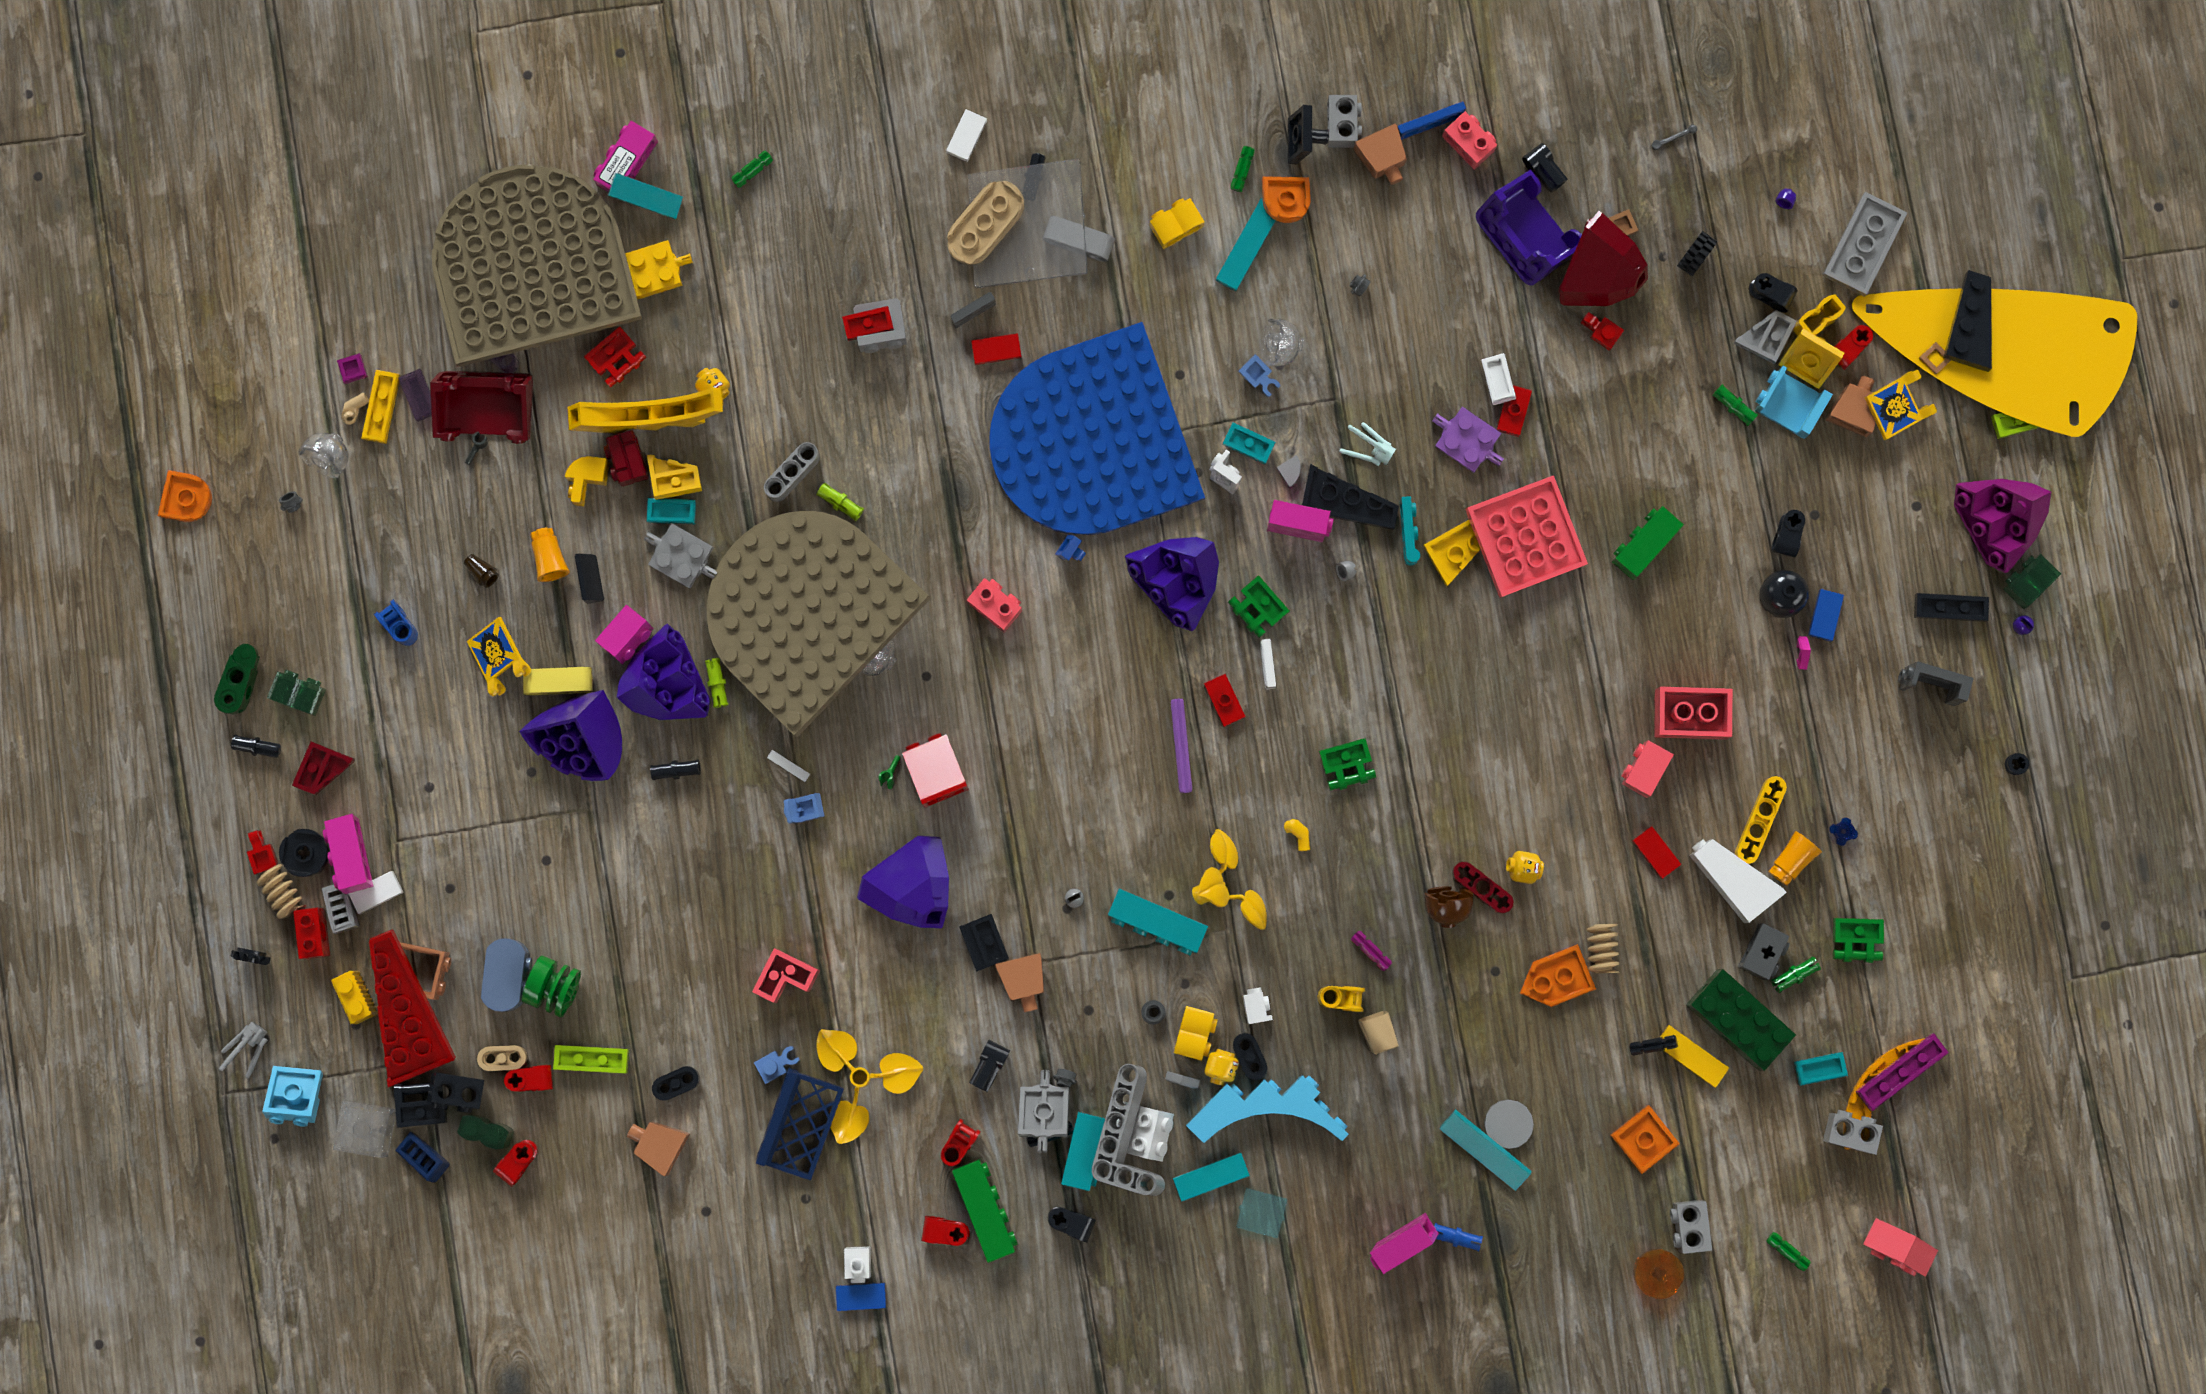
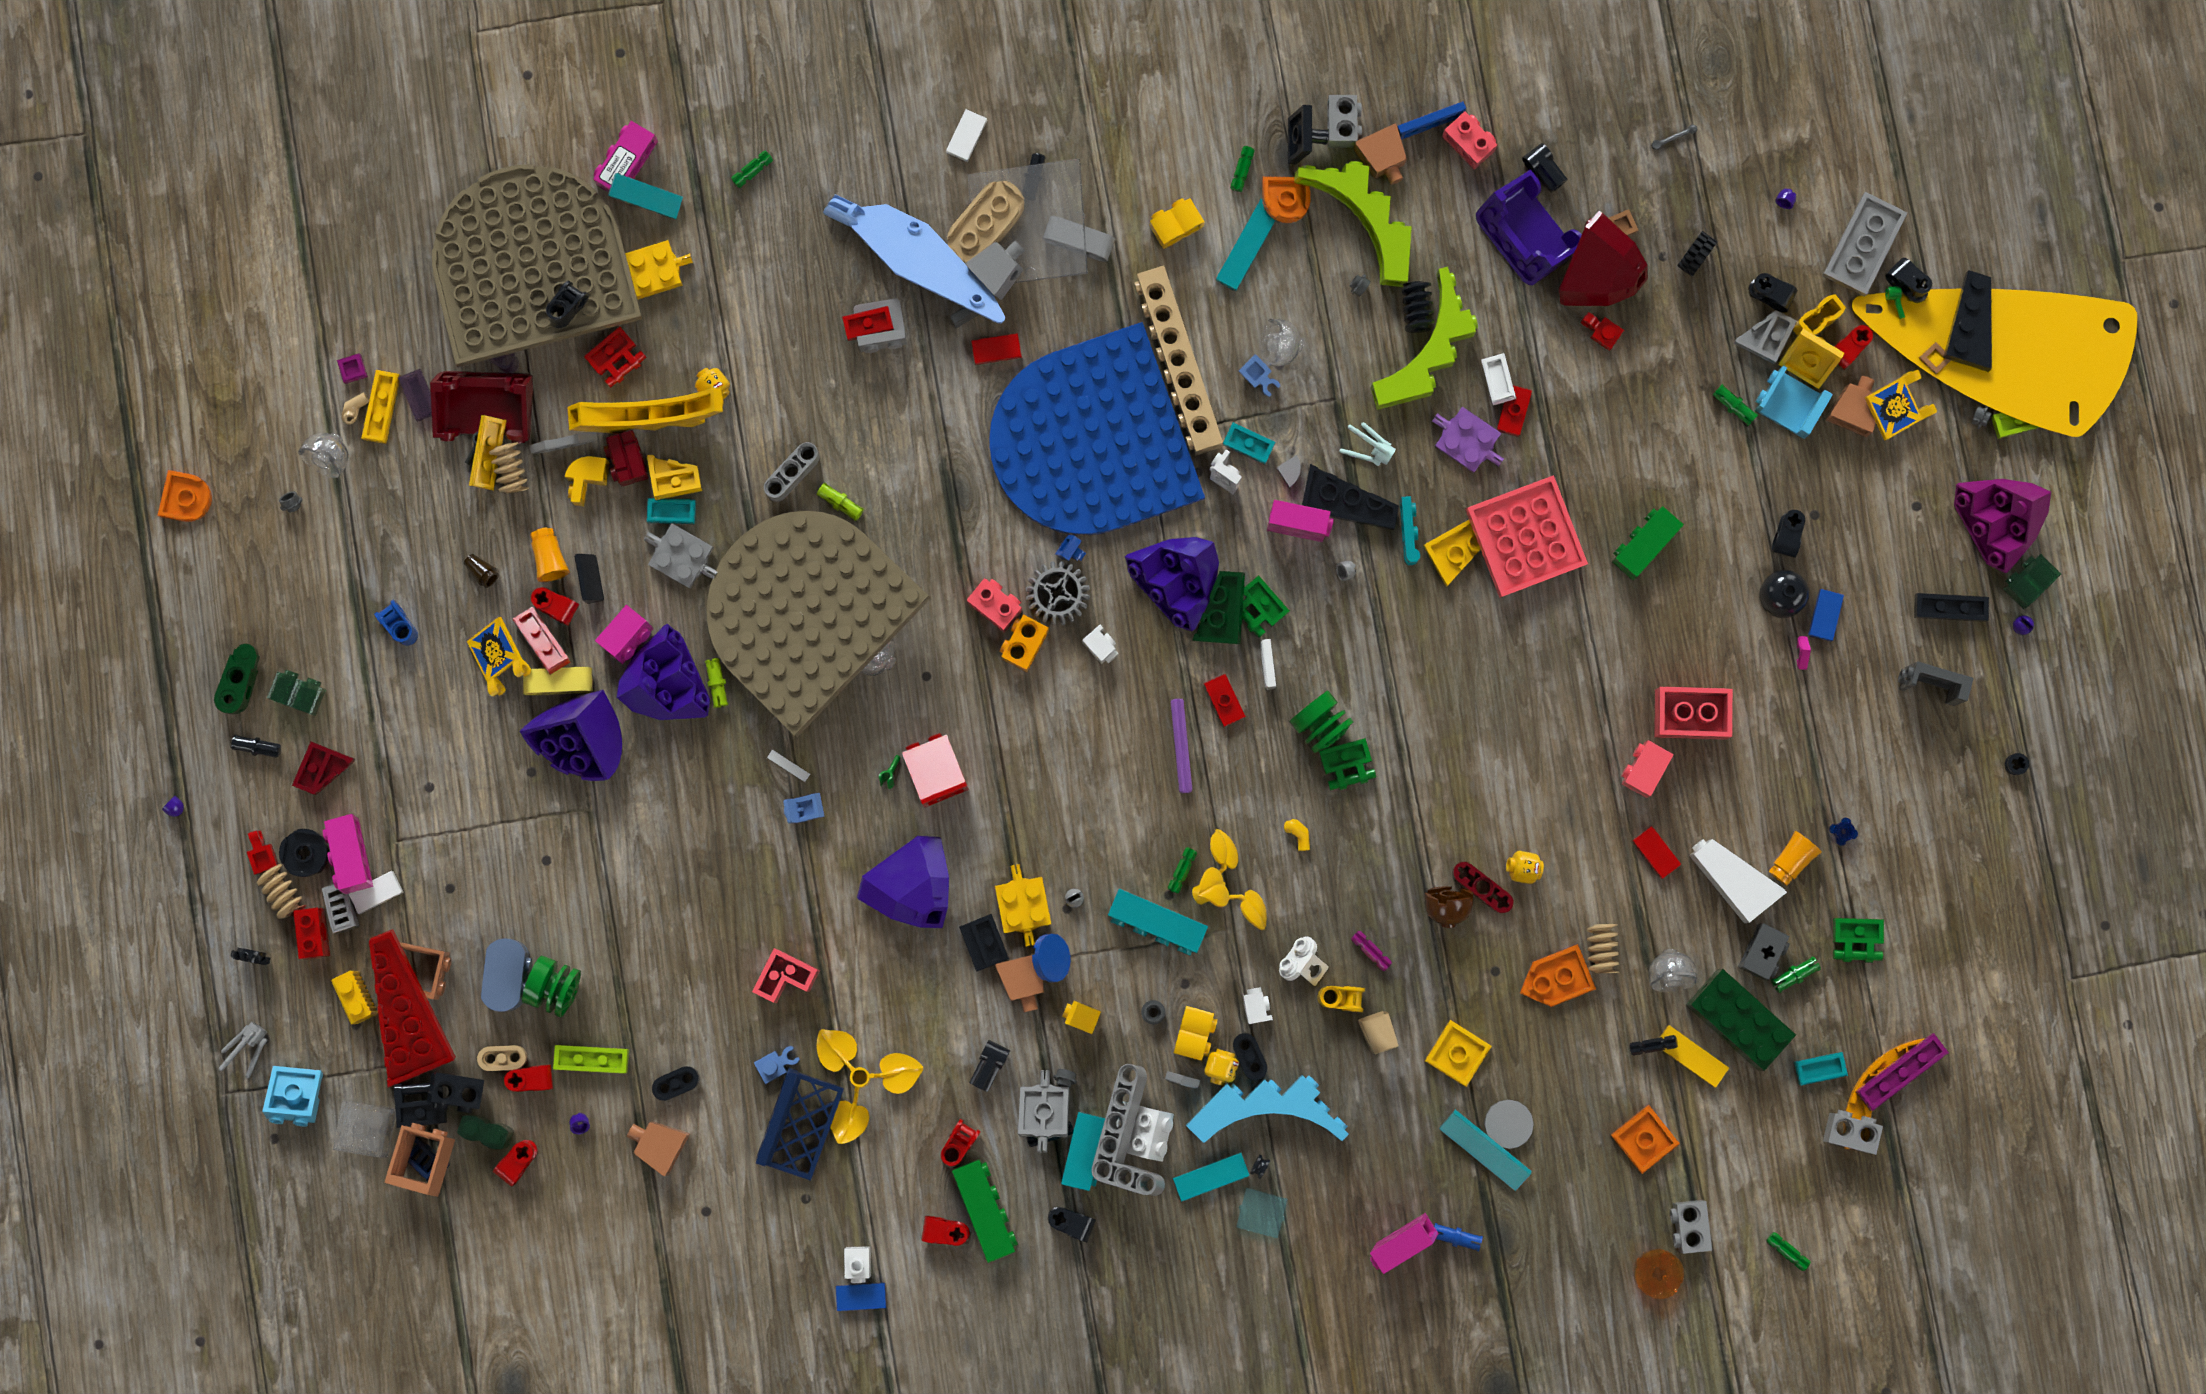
black pin [650,759,701,780] -> none
yellow beam [1735,776,1787,864] -> none
coral brick [1863,1218,1938,1277] -> none
none -> dark purple hinge [162,796,184,817]
none -> nougat window [384,1123,455,1197]
none -> yellow tile [469,415,506,490]
none -> tan piece [489,442,529,494]
none -> tile [512,607,571,675]
none -> light grey tile [529,432,597,454]
none -> red piece [531,587,580,626]
none -> black piece [546,281,589,329]
none -> dark purple hinge [569,1113,590,1134]
none -> light blue wing [823,194,1005,323]
none -> light grey torso [965,241,1025,300]
none -> yellow plate [994,864,1051,947]
none -> light orange brick [999,614,1049,672]
none -> light grey gear [1026,561,1090,626]
none -> blue tile [1032,934,1071,982]
none -> yellow slope [1062,1001,1101,1034]
none -> white brick [1082,625,1119,664]
none -> tan brick [1134,265,1223,456]
none -> green axle [1168,847,1197,894]
none -> dark green wing [1192,571,1245,644]
none -> black bush [1250,1154,1270,1179]
none -> white bracket [1279,937,1328,986]
none -> green wheel [1289,690,1354,754]
none -> lime arch [1294,161,1412,287]
none -> lime arch [1370,267,1478,410]
none -> black piece [1402,281,1435,333]
none -> yellow tile [1425,1020,1492,1087]
none -> clear cylinder [1648,949,1698,992]
none -> black piece [1885,258,1932,303]
none -> green hand [1885,286,1905,319]
none -> dark grey plate [1971,406,1992,429]

